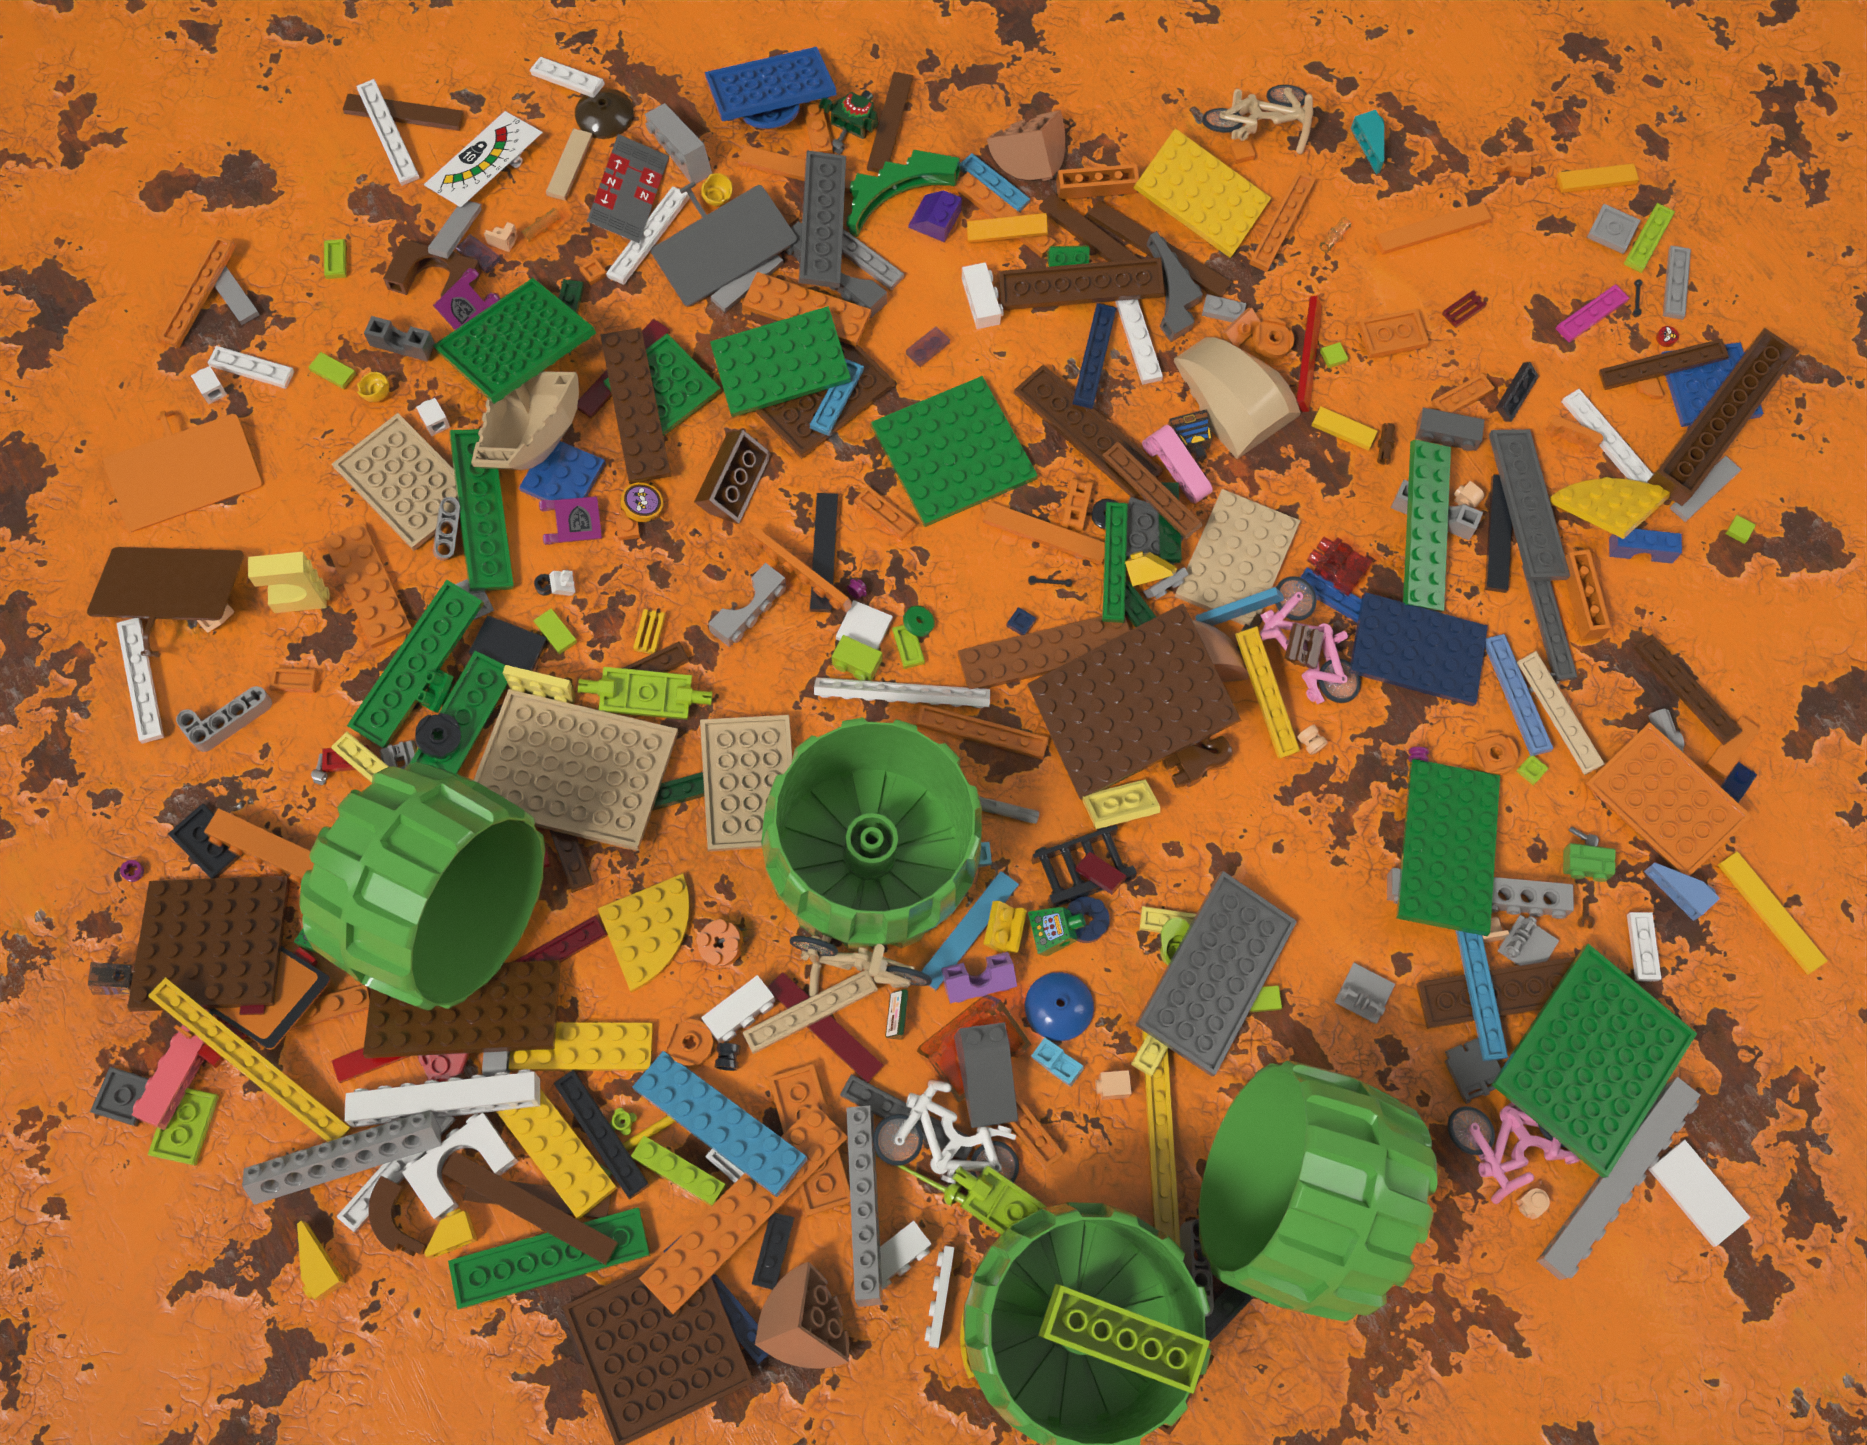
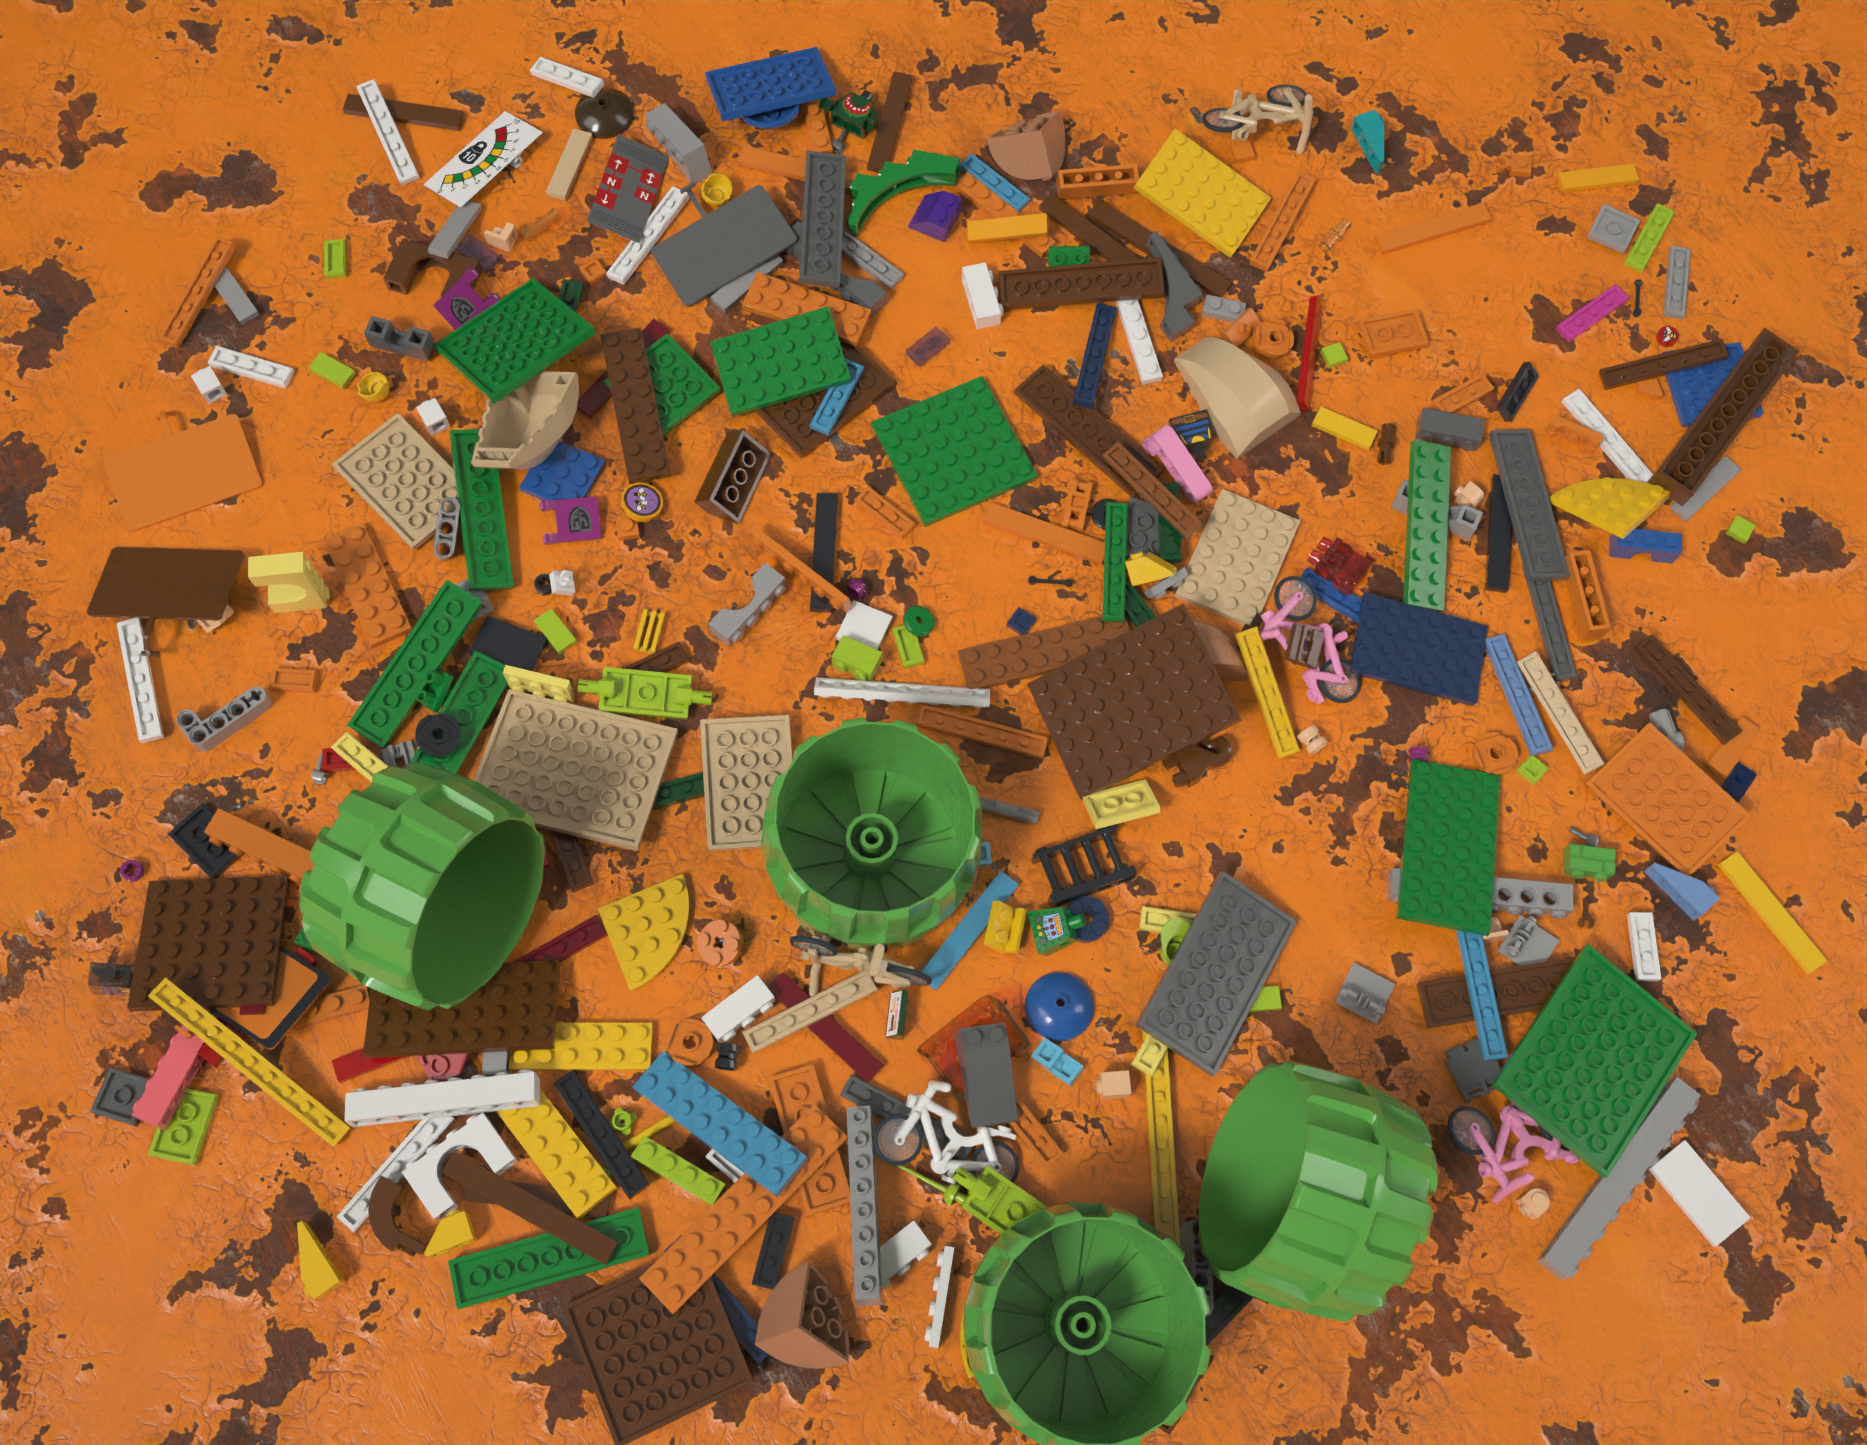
light grey brick [242,1110,441,1205] -> none
medium lavender arch [941,952,1017,1003] -> none
lime brick [1038,1284,1210,1394] -> none
dark red tile [1076,852,1126,895] -> none
dark azure tile [1195,587,1284,626] -> none
dark red tile [1442,290,1487,328] -> none

